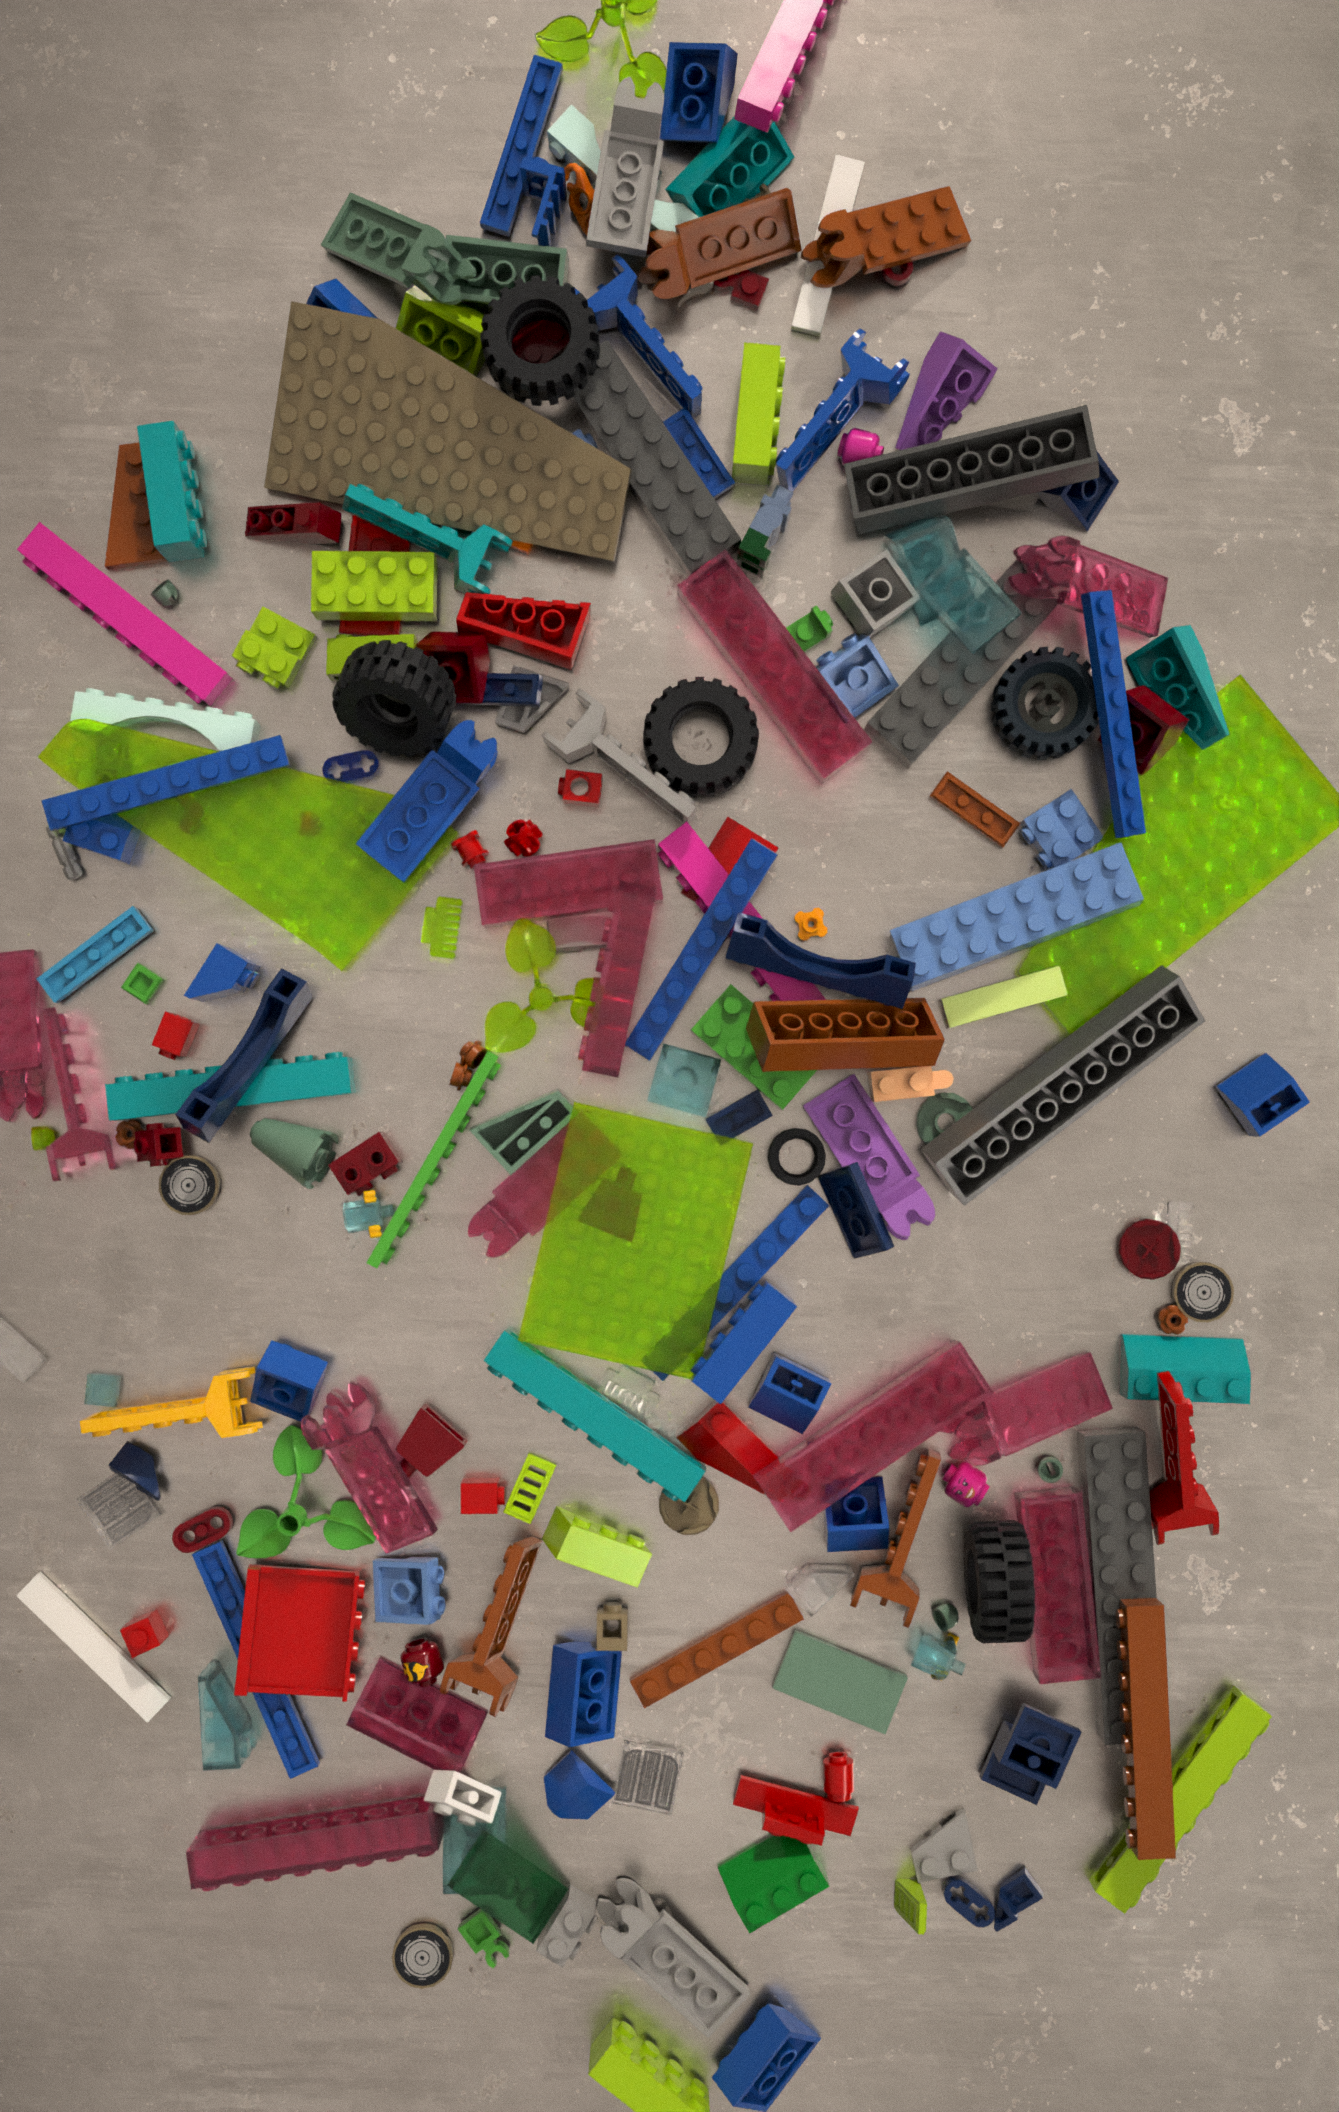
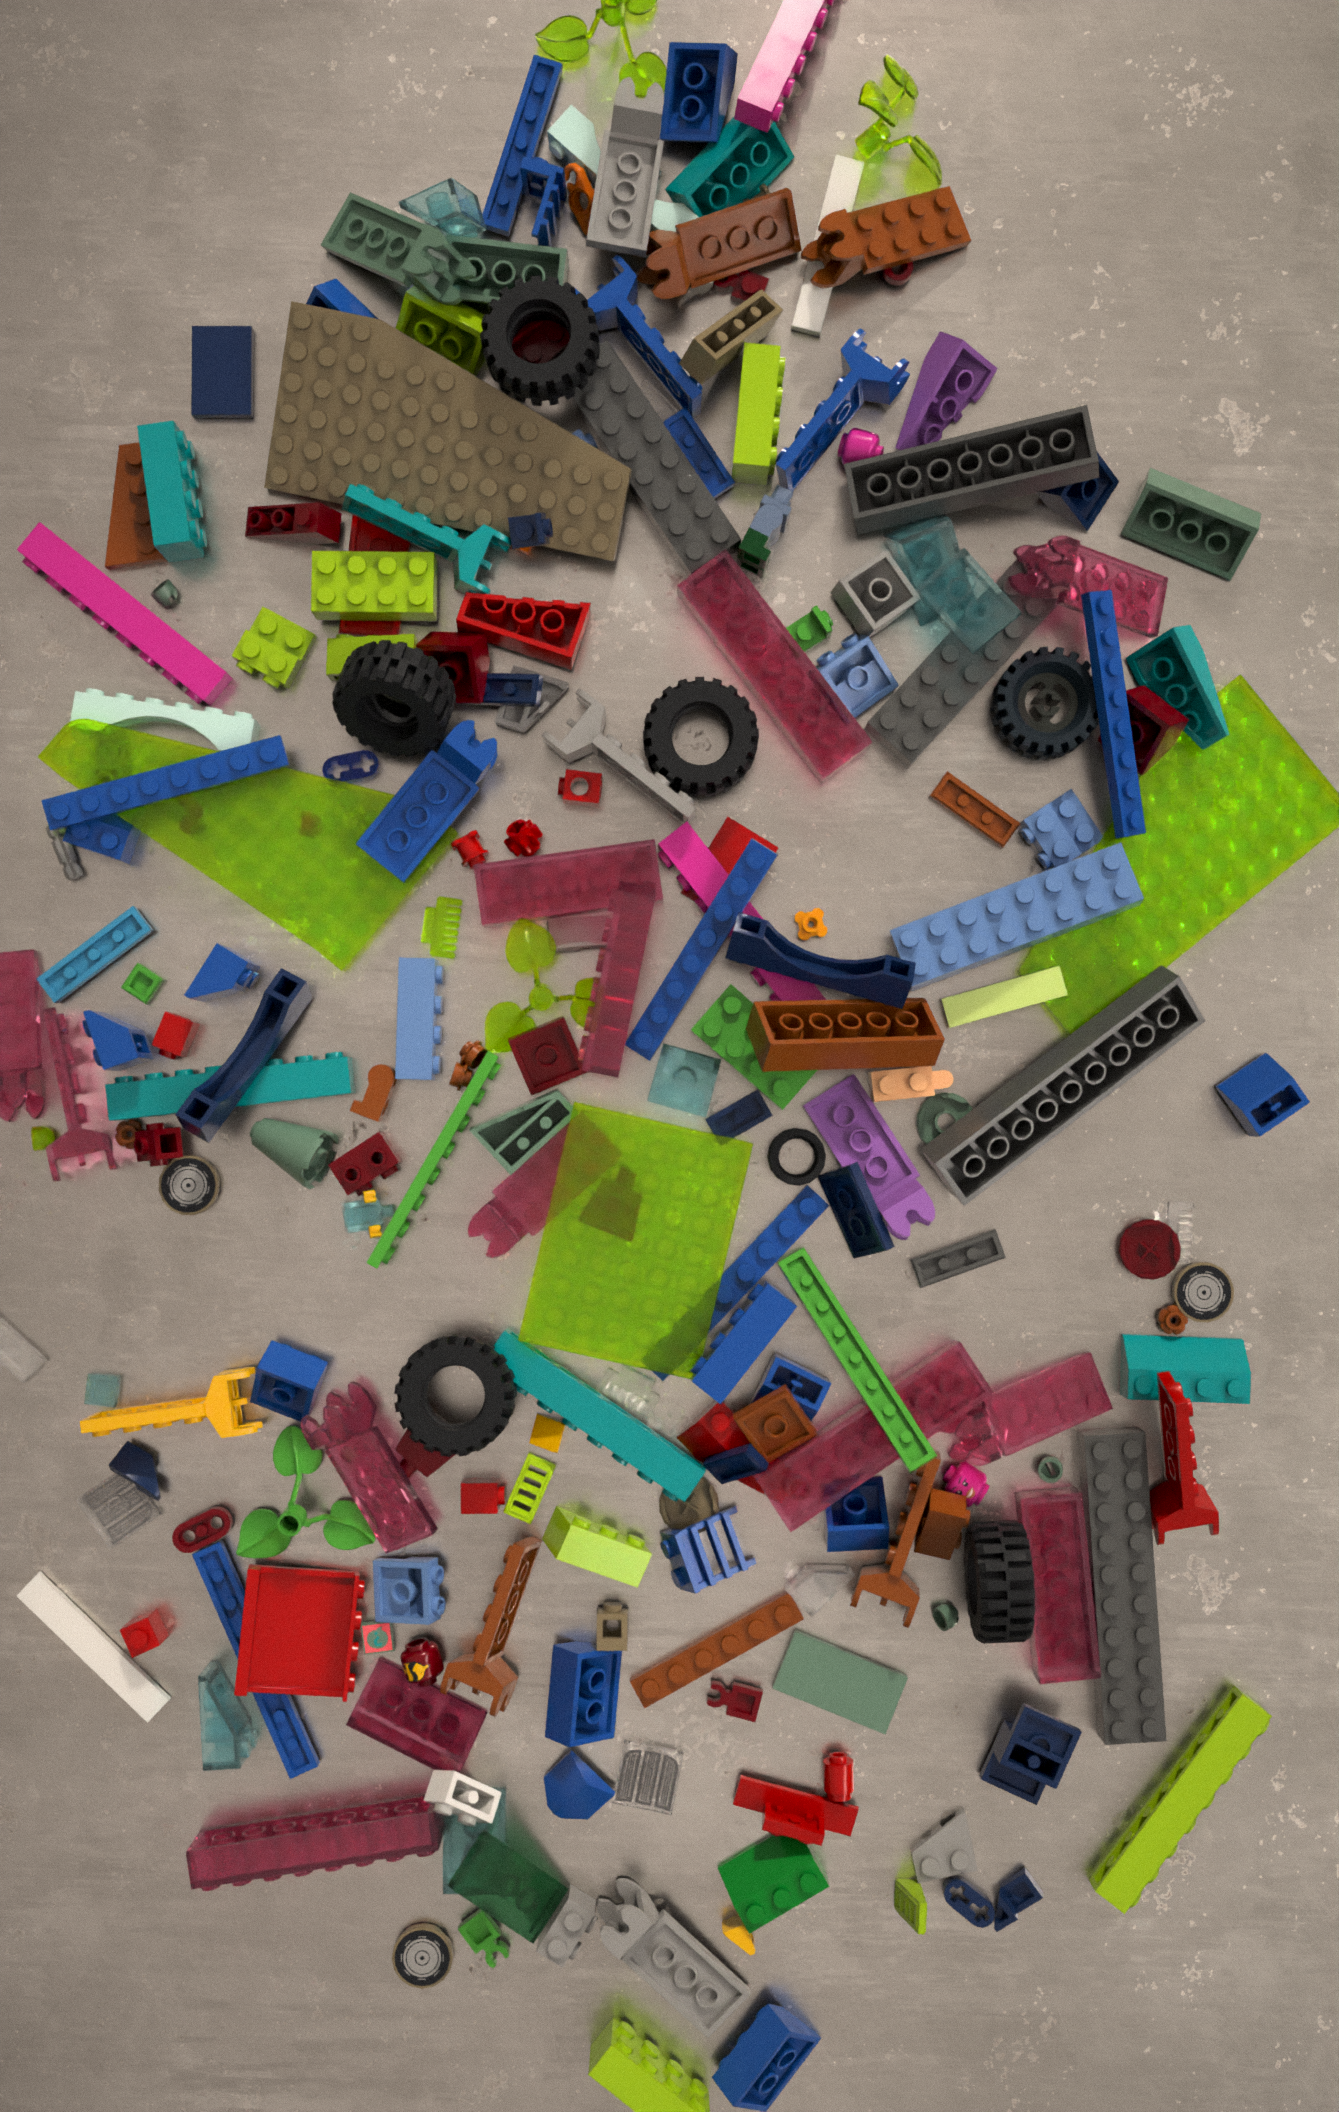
clear light blue piece [911,1632,966,1681] -> none
dark orange brick [1115,1598,1176,1860] -> none
none -> blue slope [83,1010,154,1071]
none -> dark blue tile [191,326,254,418]
none -> dark orange leg [350,1064,397,1122]
none -> tile [361,1620,396,1655]
none -> black tyre [394,1334,517,1457]
none -> medium blue brick [395,957,444,1080]
none -> clear light blue slope [399,178,487,238]
none -> dark blue bracket [508,512,553,549]
none -> dark red plate [508,1016,587,1095]
none -> yellow slope [529,1413,565,1453]
none -> blue plate [660,1506,757,1594]
none -> dark tan brick [679,289,783,385]
none -> dark blue tile [703,1443,769,1484]
none -> dark red plate [706,1681,763,1722]
none -> yellow slope [722,1915,756,1956]
none -> dark orange tile [733,1384,818,1463]
none -> bright green plate [778,1247,937,1474]
none -> clear neon green plant [855,54,942,187]
none -> dark grey tile [909,1229,1006,1288]
none -> dark orange brick [914,1488,971,1560]
none -> sand green slope [1121,467,1261,580]

